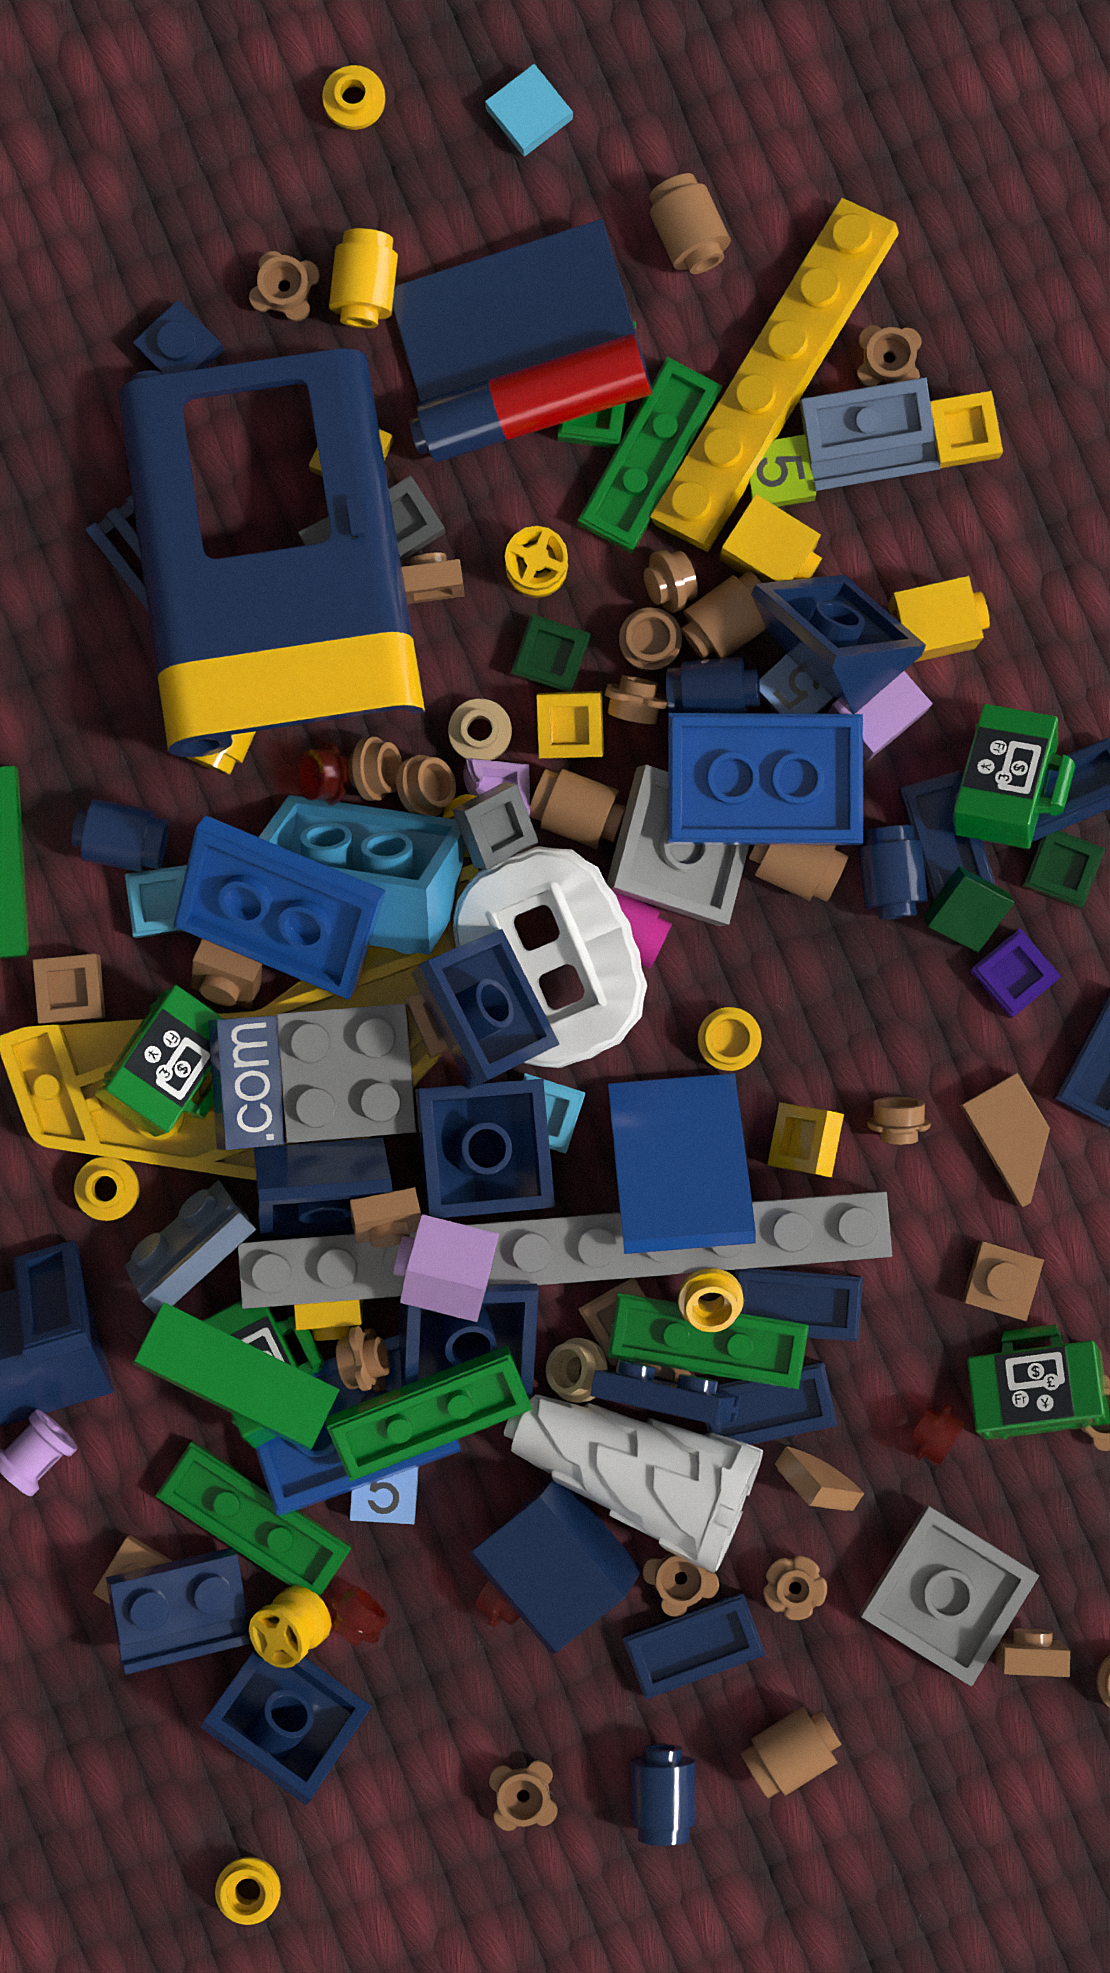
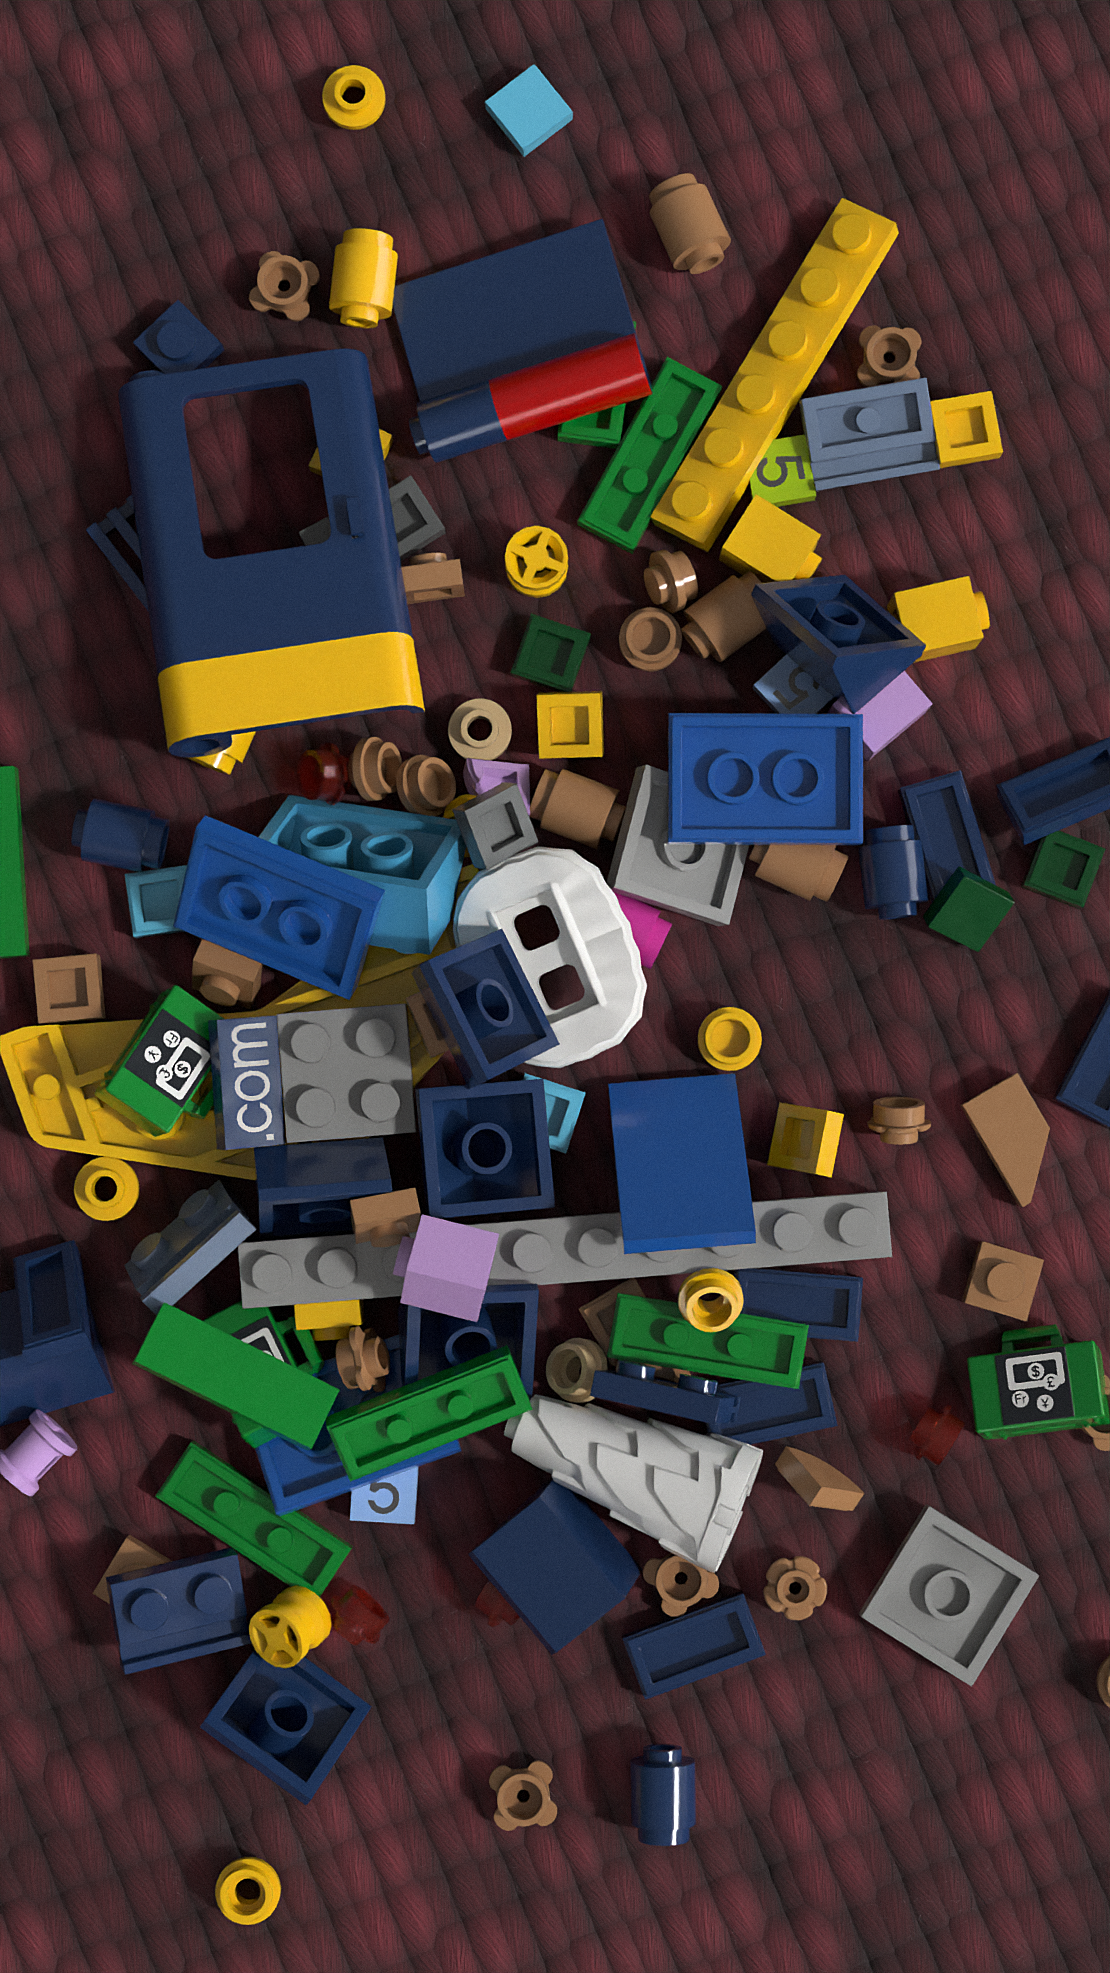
medium nougat plate [604,676,667,724] -> none
dark blue brick [666,656,761,714] -> none
medium nougat brick [741,1706,842,1799] -> none
green piece [953,704,1076,849] -> none
dark purple tile [969,928,1061,1019] -> none
medium nougat plate [995,1628,1070,1677] -> none

